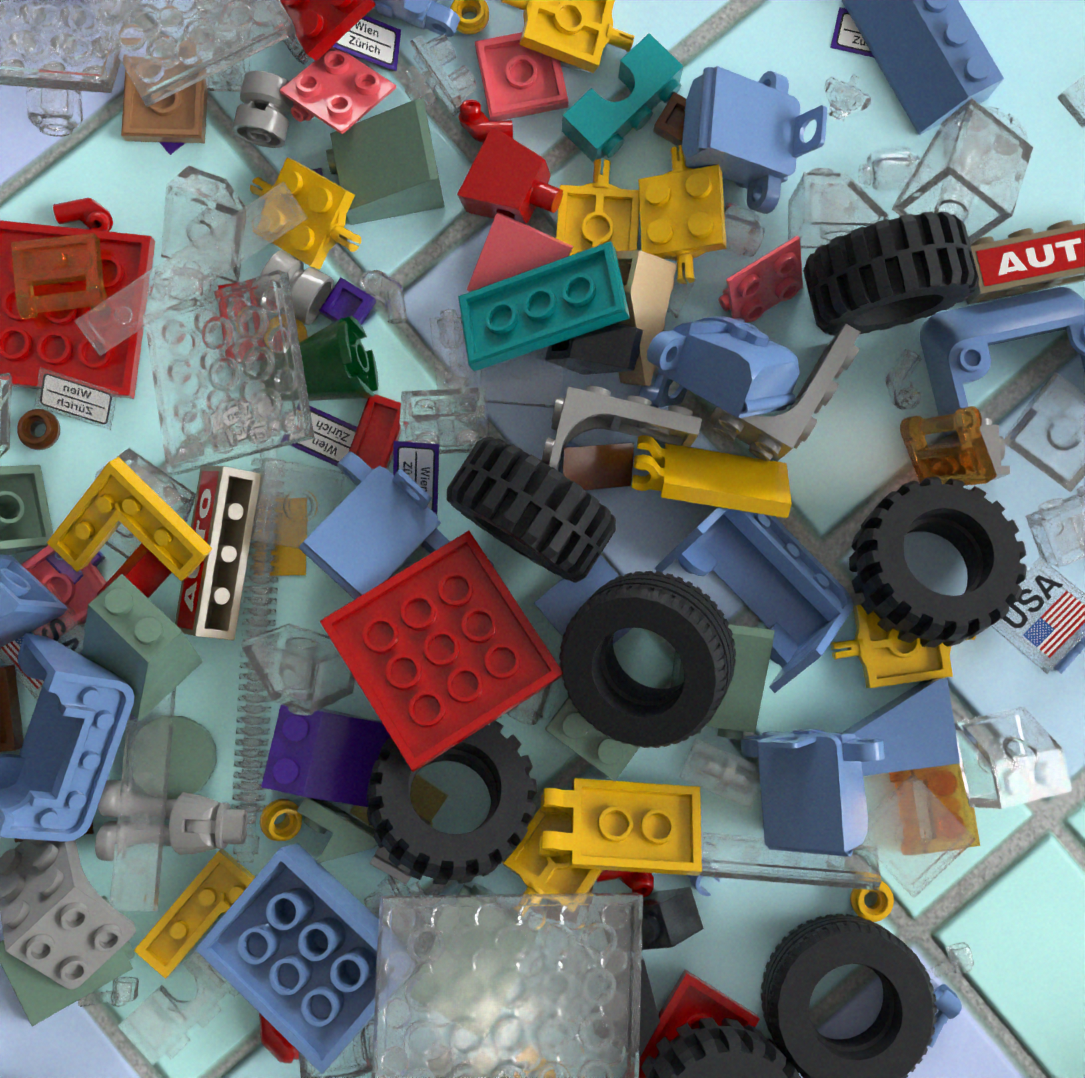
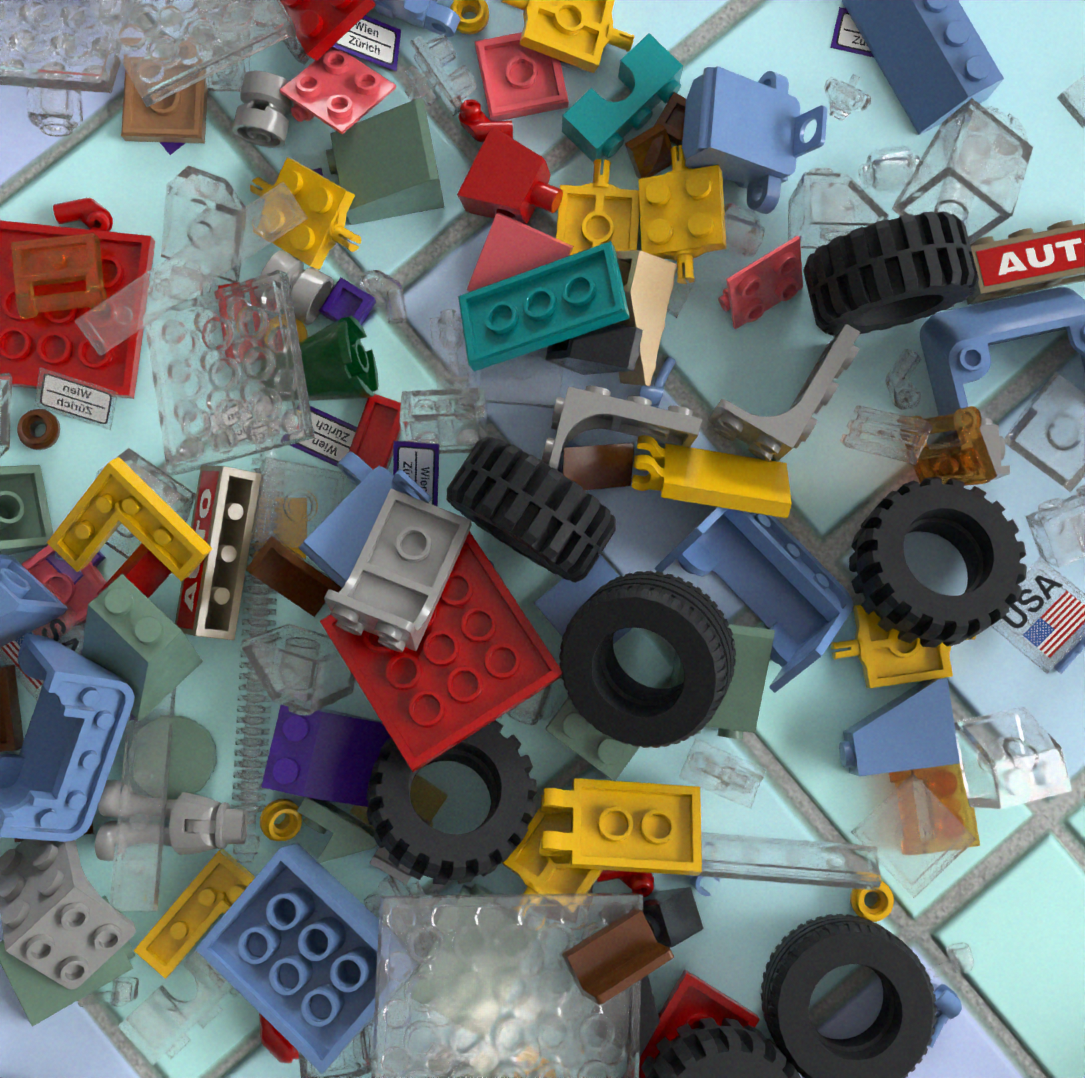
medium blue piece [647,316,800,418] -> none
medium blue piece [740,729,885,857] -> none
none -> reddish brown panel [246,535,342,617]
none -> light grey bracket [324,489,472,652]
none -> reddish brown panel [562,908,674,1005]
none -> reddish brown tile [625,123,672,179]
none -> clear tile [840,405,933,464]

